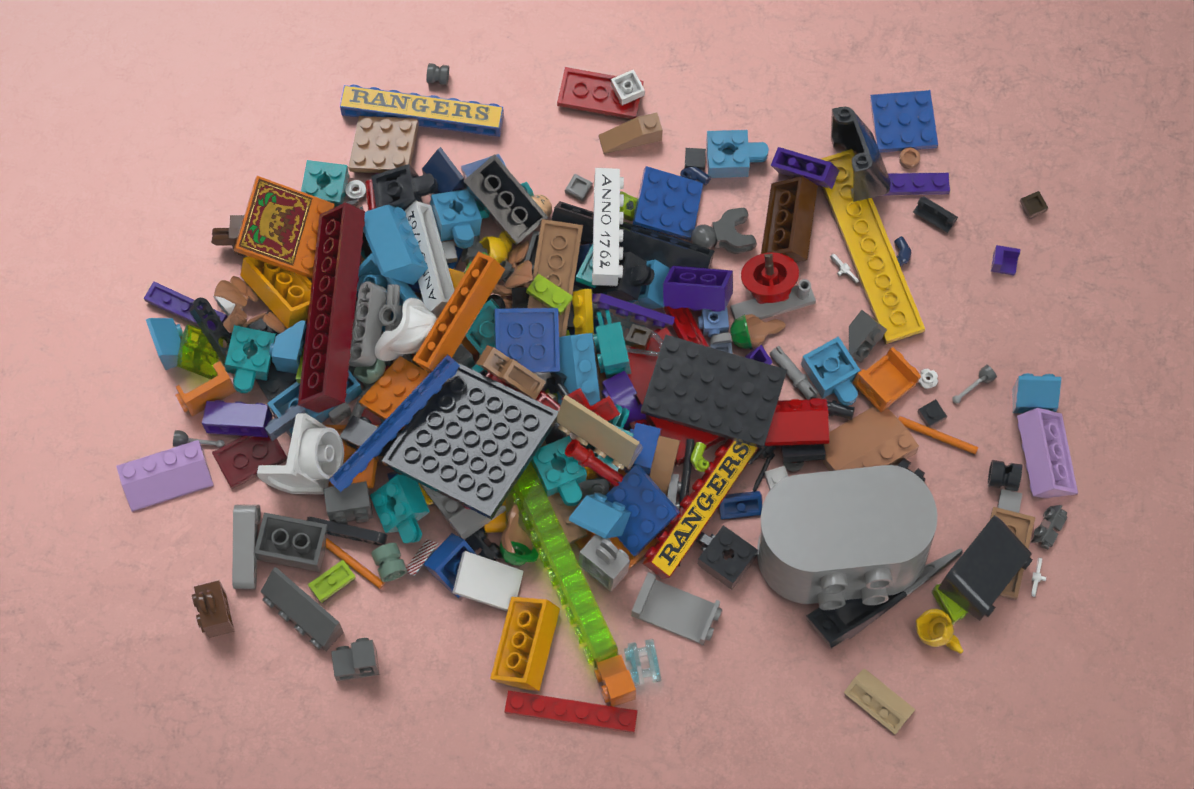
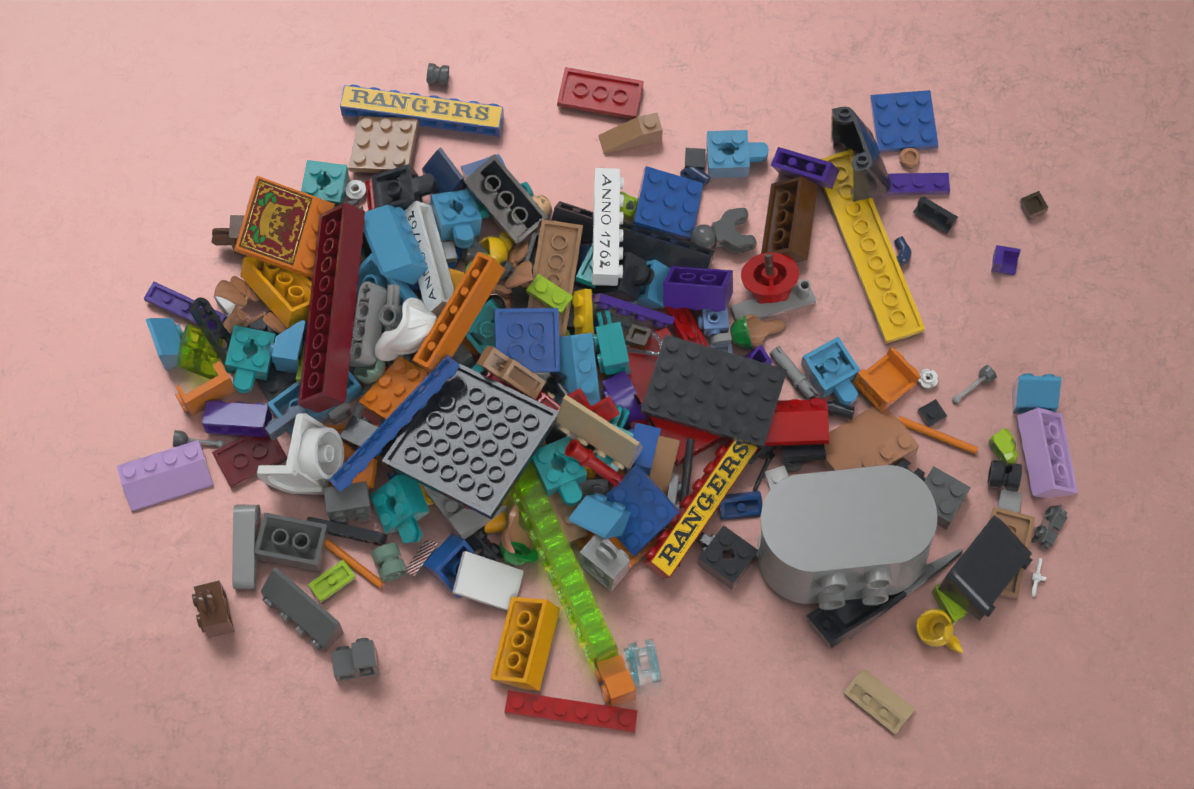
light grey tile [565,174,593,201] -> none
white piece [611,69,645,105] -> none
light grey panel [631,572,722,645] -> none
lime arm [690,442,709,472] -> none
white piece [830,254,859,283] -> none
dark grey slope [849,310,887,362] -> none
none -> dark grey brick [924,466,971,529]
none -> lime rock [988,428,1018,465]

